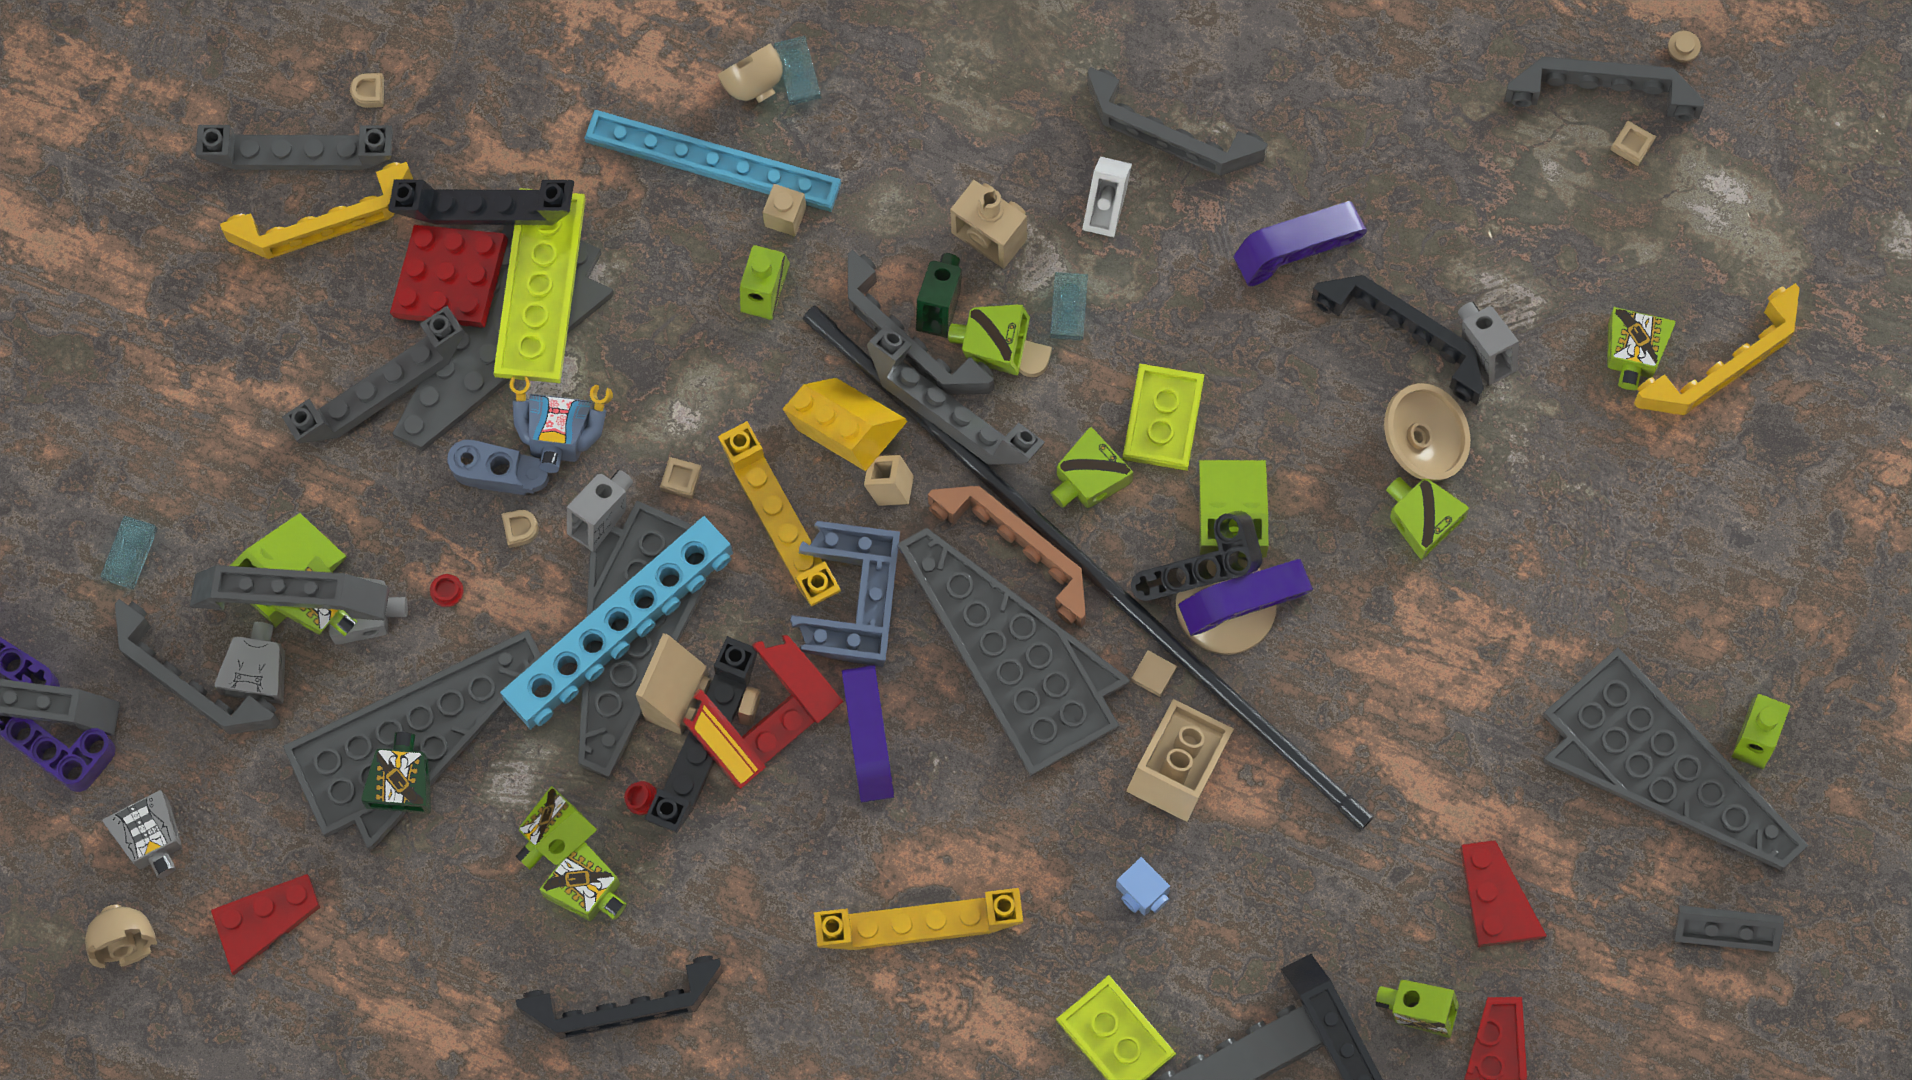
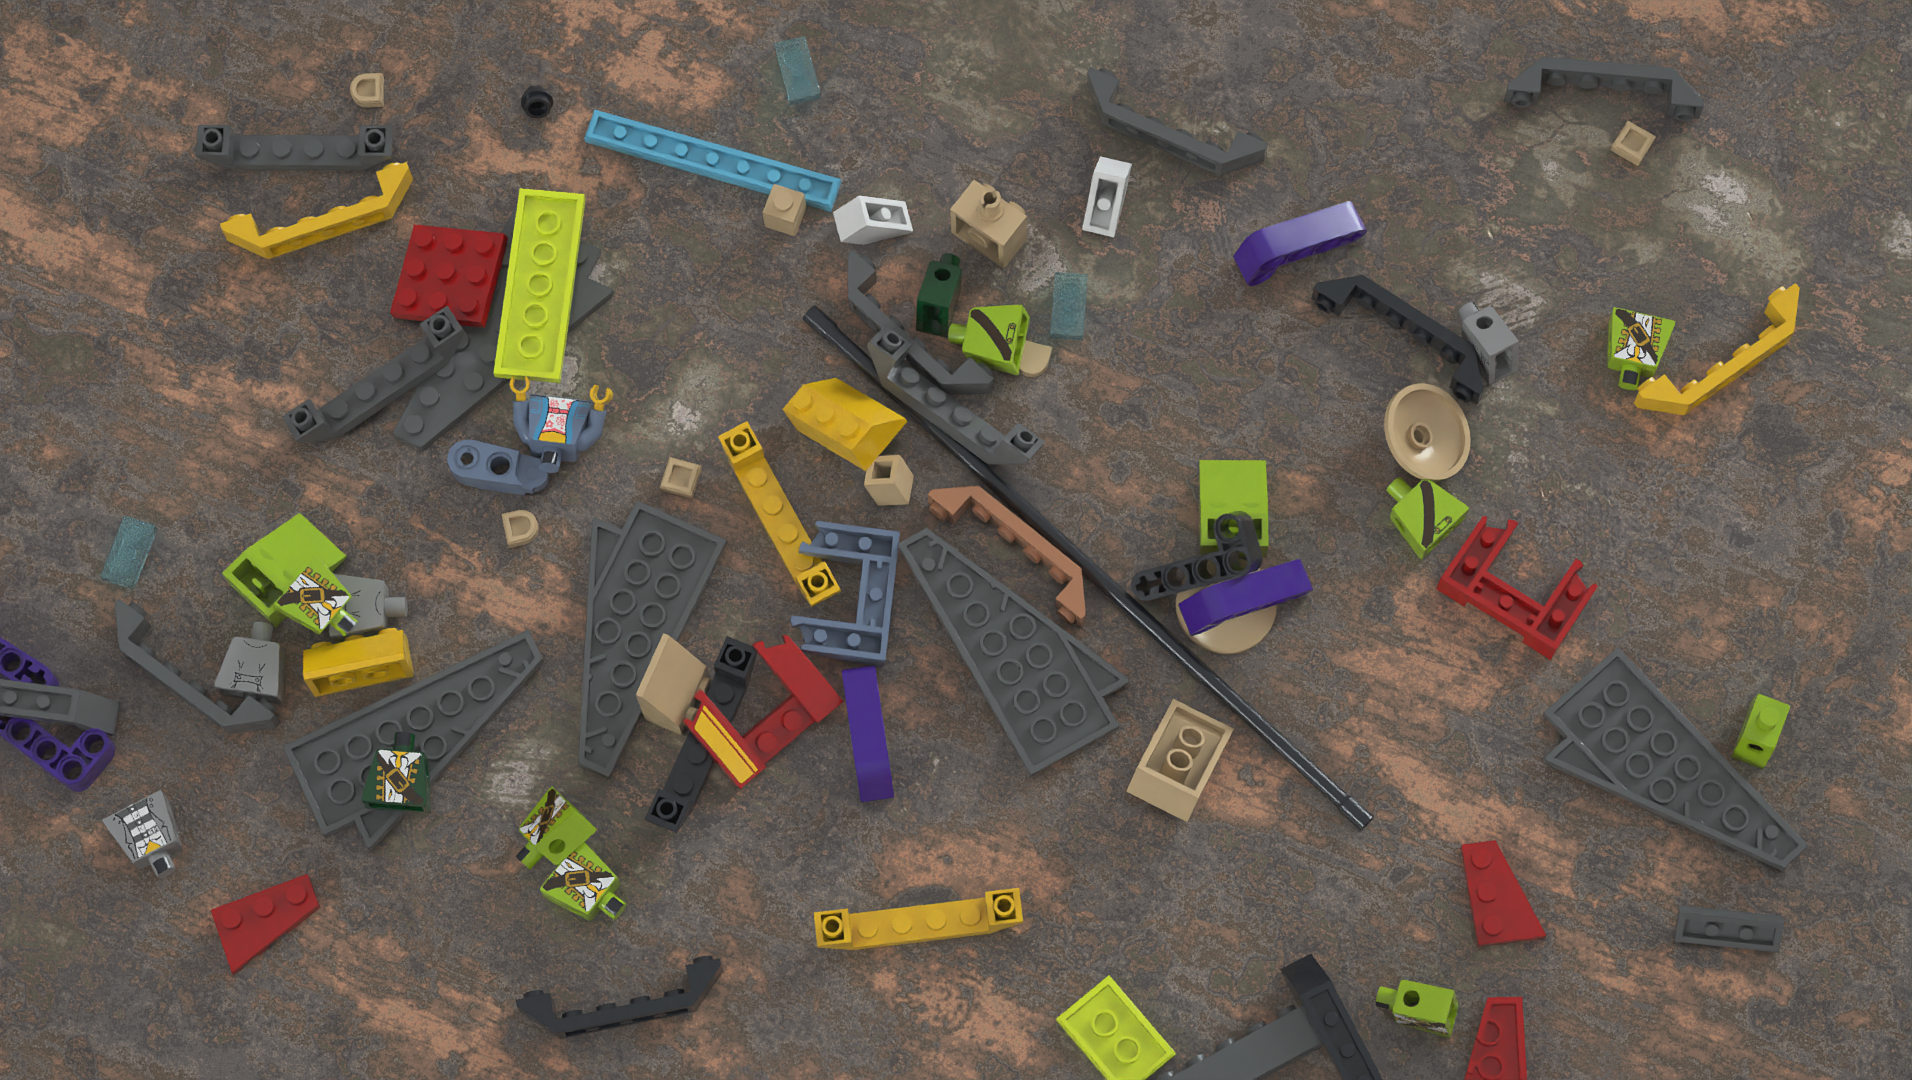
tan cylinder [85,904,157,968] -> none
dark grey slope [190,565,390,621] -> none
black slope [388,179,574,225] -> none
red plate [430,574,464,607] -> none
medium azure brick [500,516,733,730] -> none
light grey torso [567,470,633,553] -> none
red plate [624,781,657,815] -> none
tan cylinder [717,43,783,103] -> none
tan tile [738,686,761,726] -> none
lime torso [740,245,790,320] -> none
lime torso [1050,427,1133,508] -> none
light blue brick [1116,857,1170,916] -> none
neon yellow tile [1122,363,1205,471] -> none
tan tile [1131,650,1177,697] -> none
tan plate [1668,31,1701,63] -> none
none -> yellow slope [303,628,414,697]
none -> black plate [521,85,553,119]
none -> white slope [833,196,913,245]
none -> red wedge [1436,516,1598,660]

